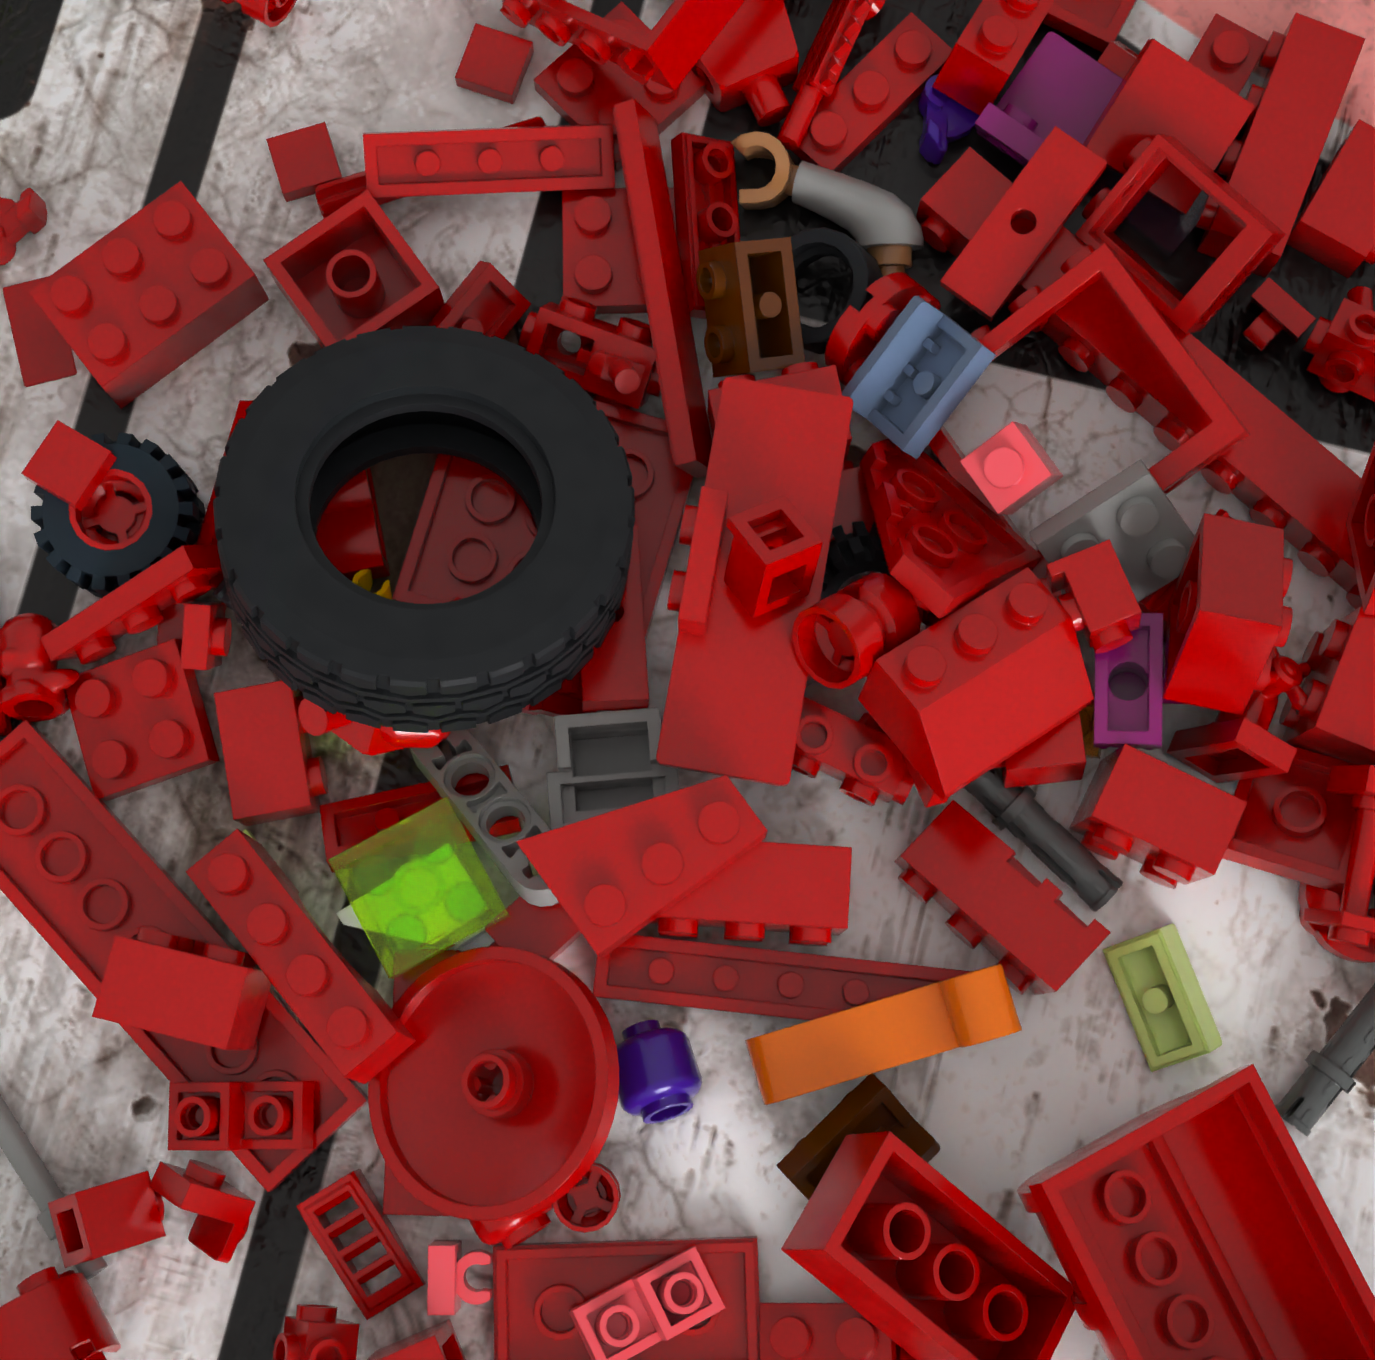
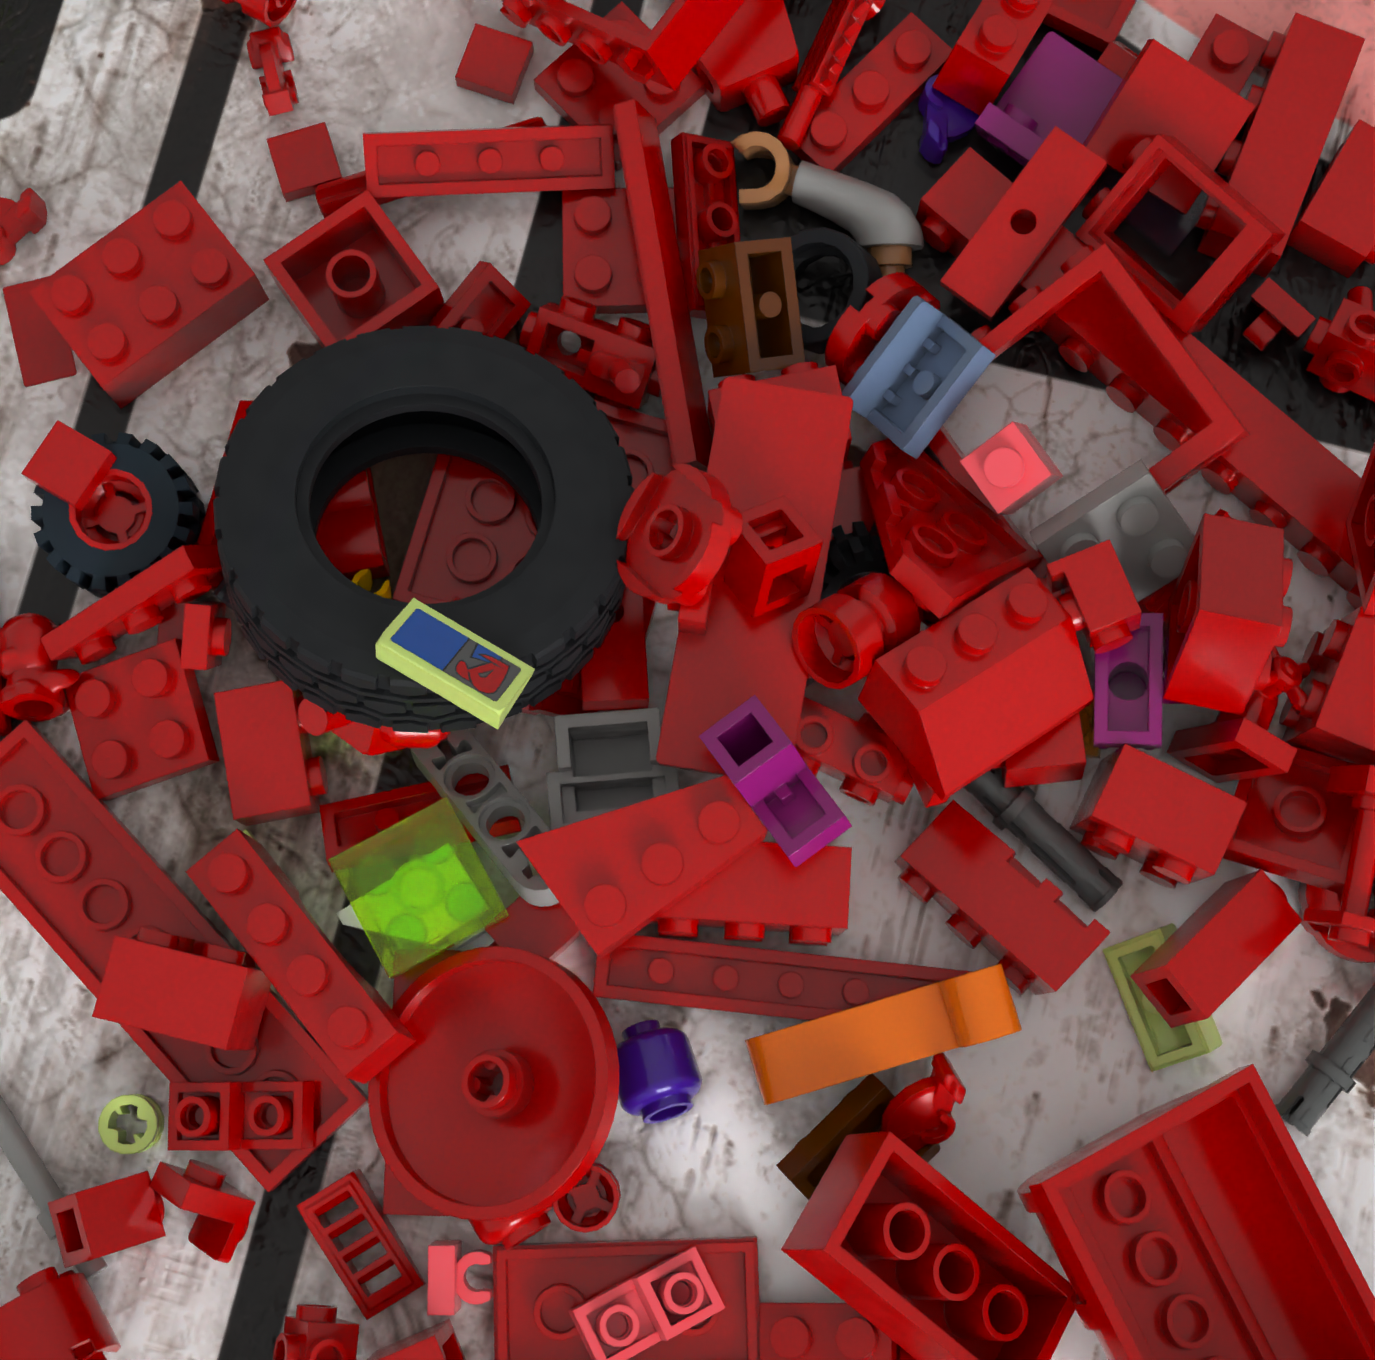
none -> yellowish green bush [98,1094,164,1154]
none -> red piece [247,26,299,116]
none -> slope [375,598,535,729]
none -> red plate [616,463,743,606]
none -> magenta brick [699,695,852,868]
none -> red piece [881,1052,966,1152]
none -> red brick [1130,869,1303,1028]

